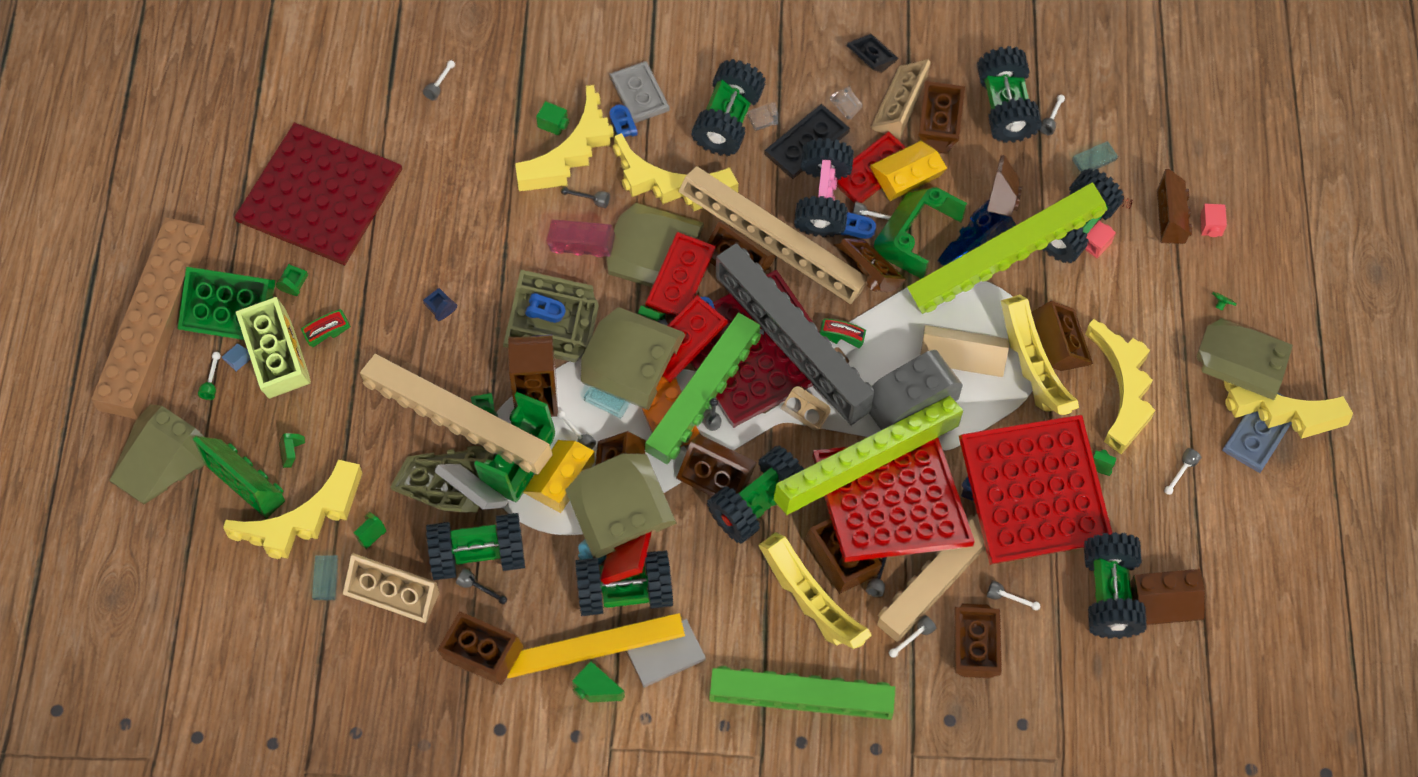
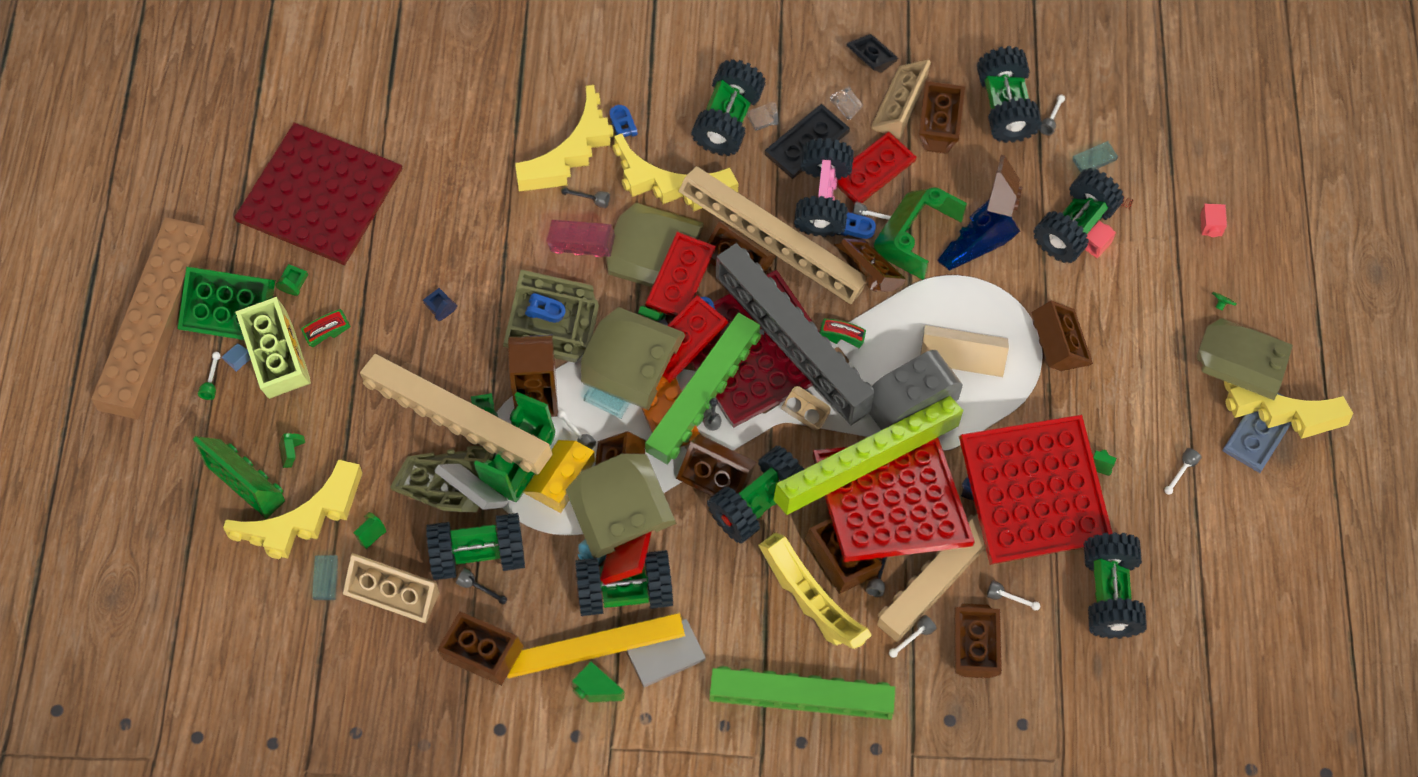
olive wedge [109,404,205,505] -> none
dark grey hinge [423,60,455,101] -> none
green brick [536,101,569,136] -> none
light grey tile [610,61,670,123] -> none
yellow slope [870,141,947,201] -> none
lime brick [907,182,1107,314] -> none
light yellow arch [1001,295,1079,415] -> none
light yellow arch [1085,319,1155,454] -> none
reddish brown slope [1130,569,1205,625] -> none
reddish brown slope [1157,169,1192,244] -> none

